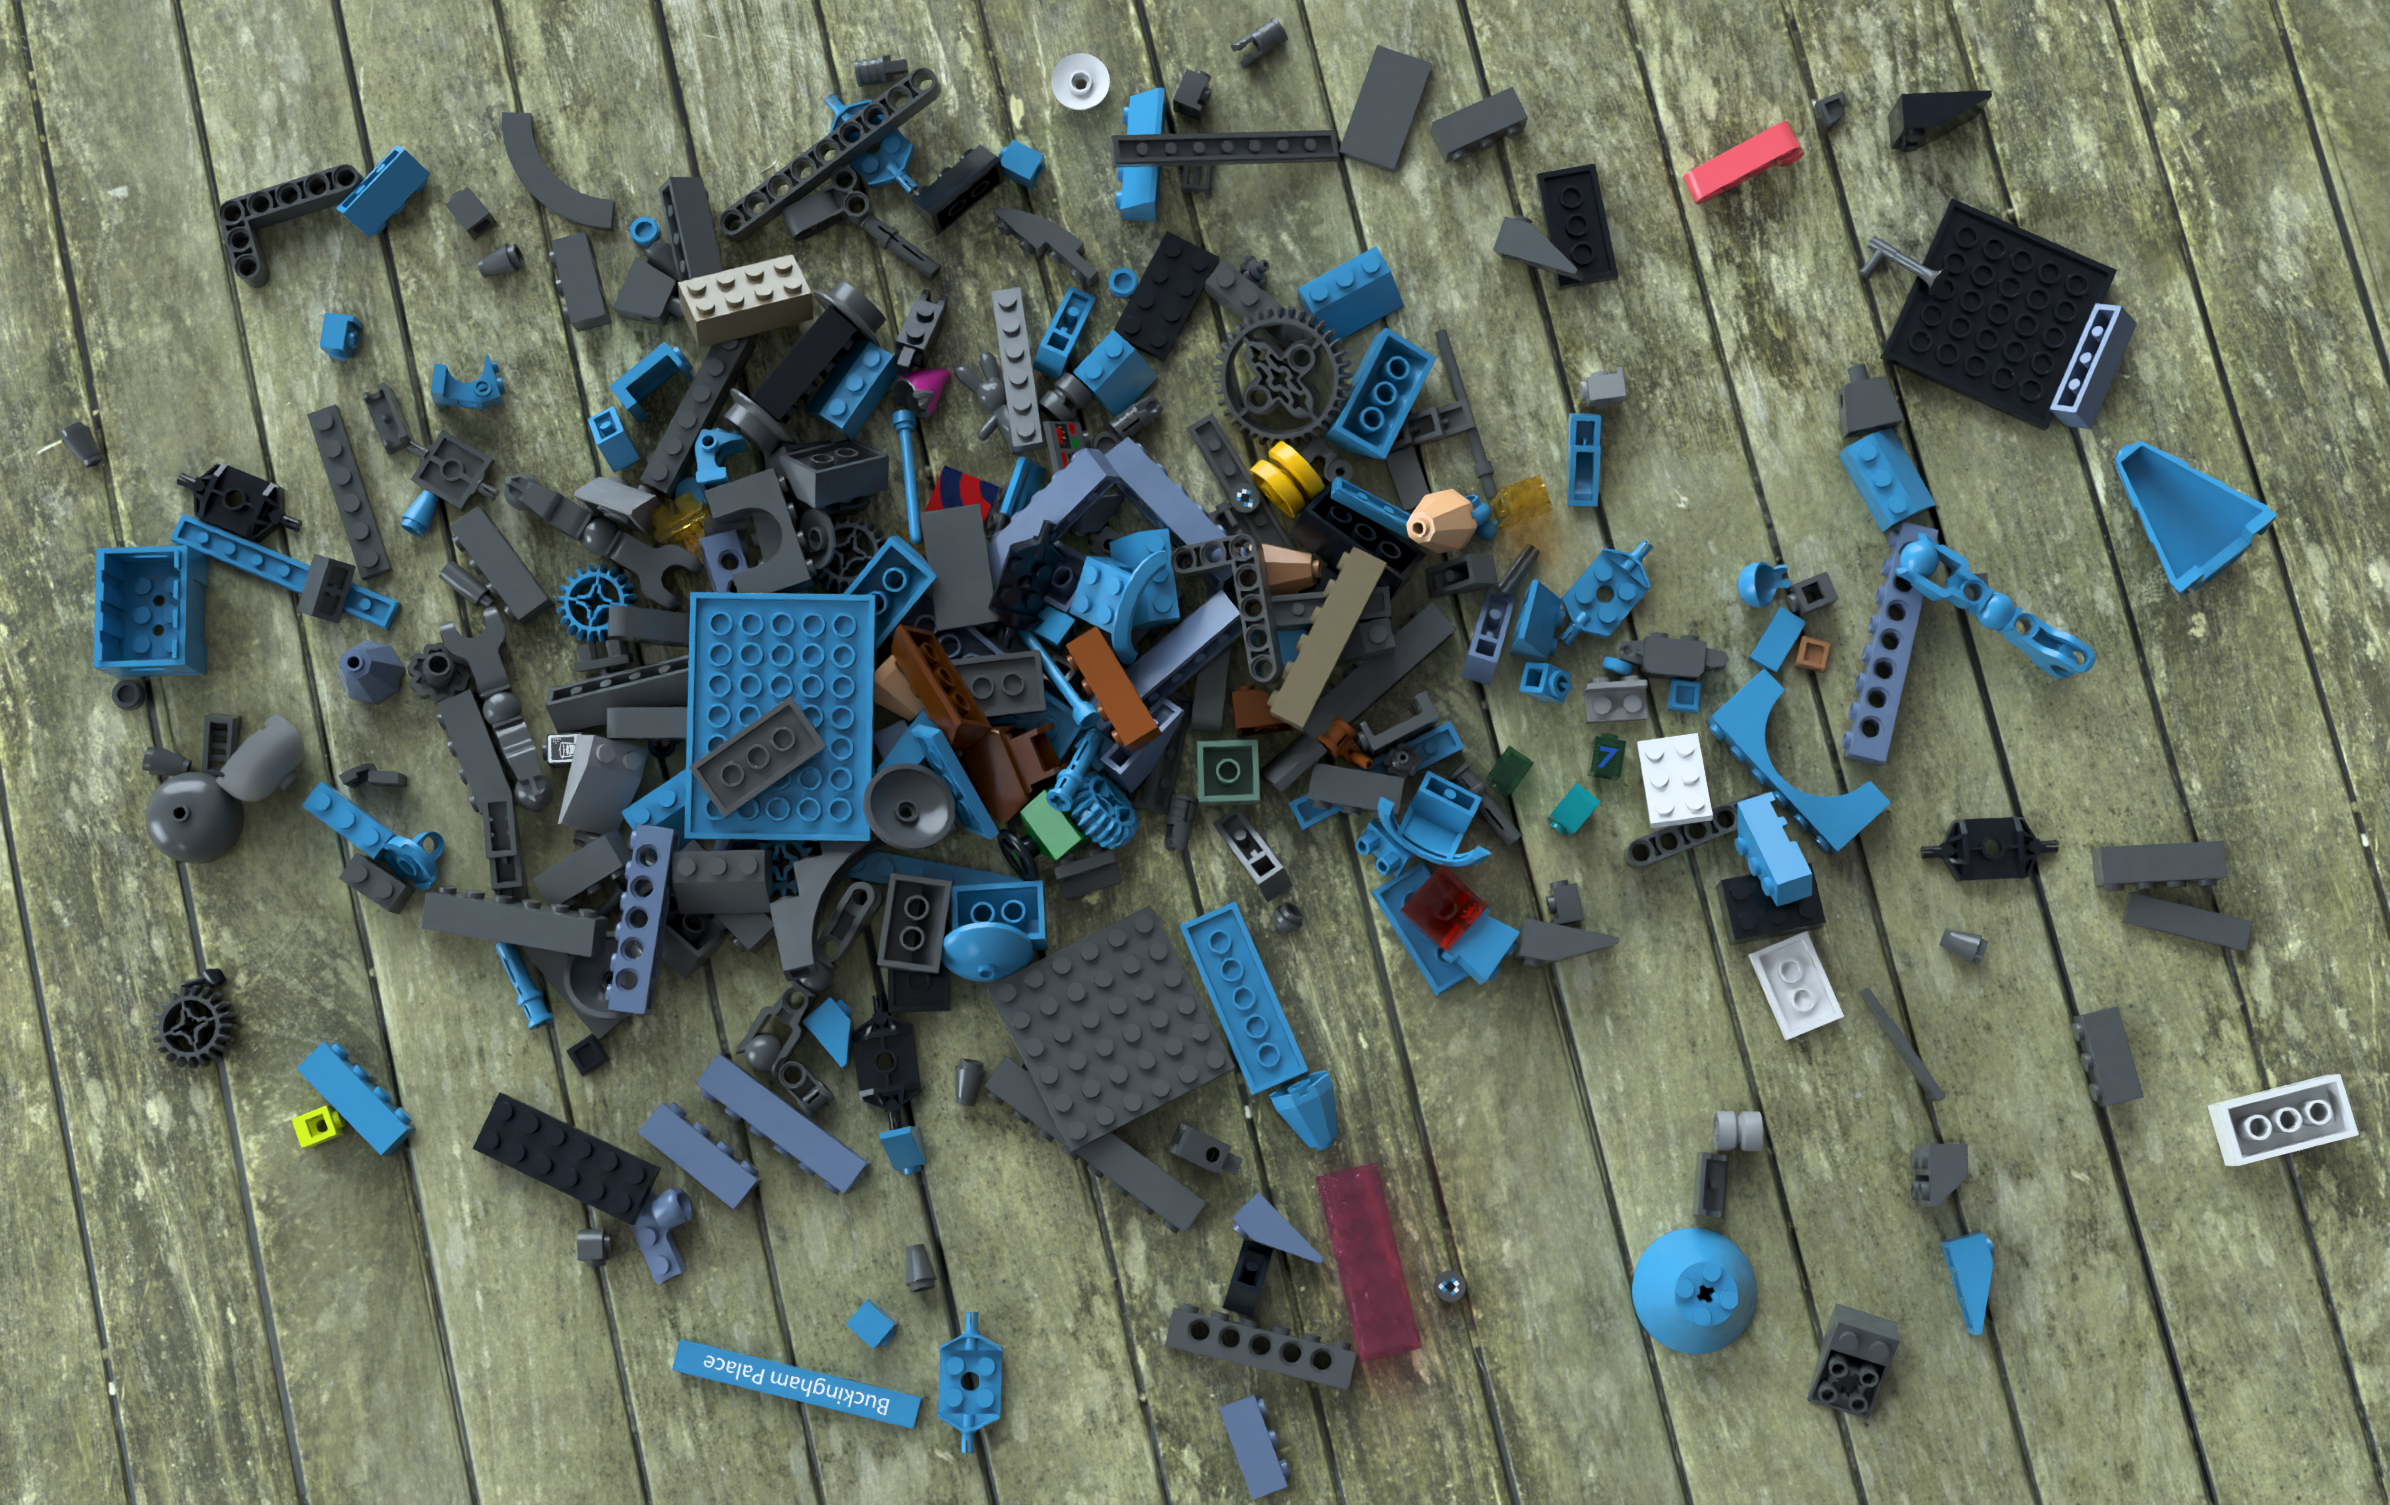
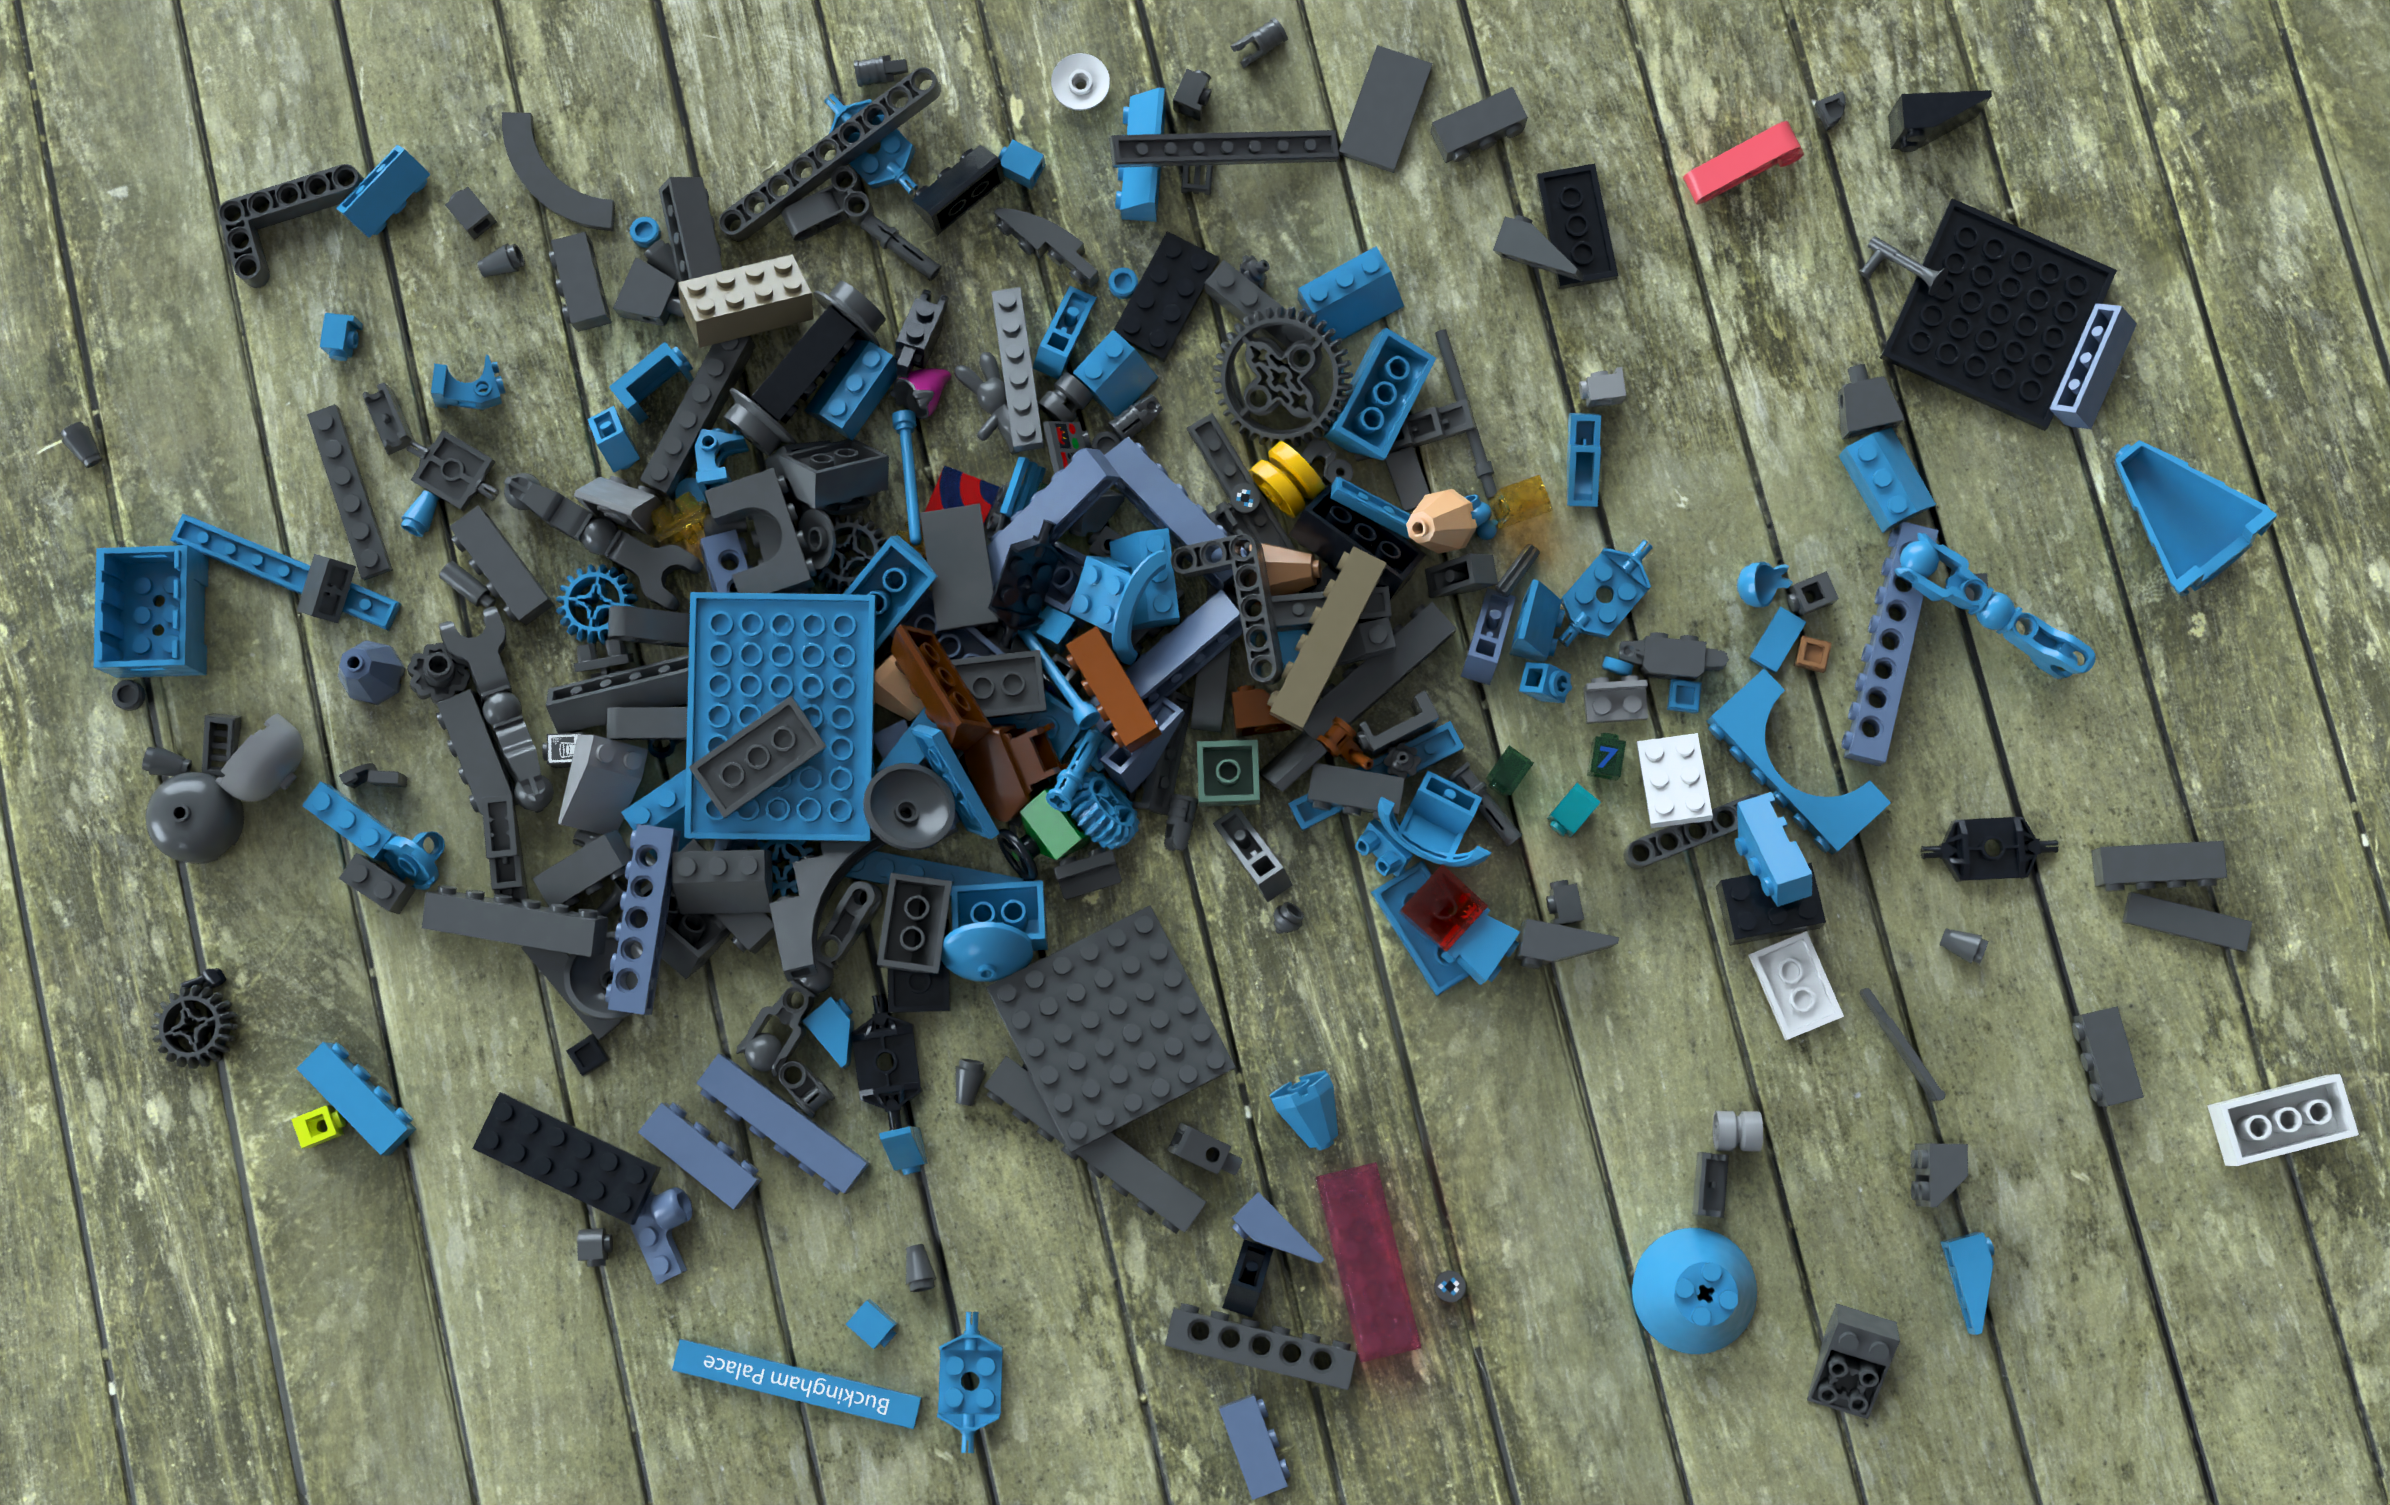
black plate [177,462,302,543] -> none
dark azure pin [495,942,555,1030] -> none
dark azure plate [1179,901,1309,1095] -> none

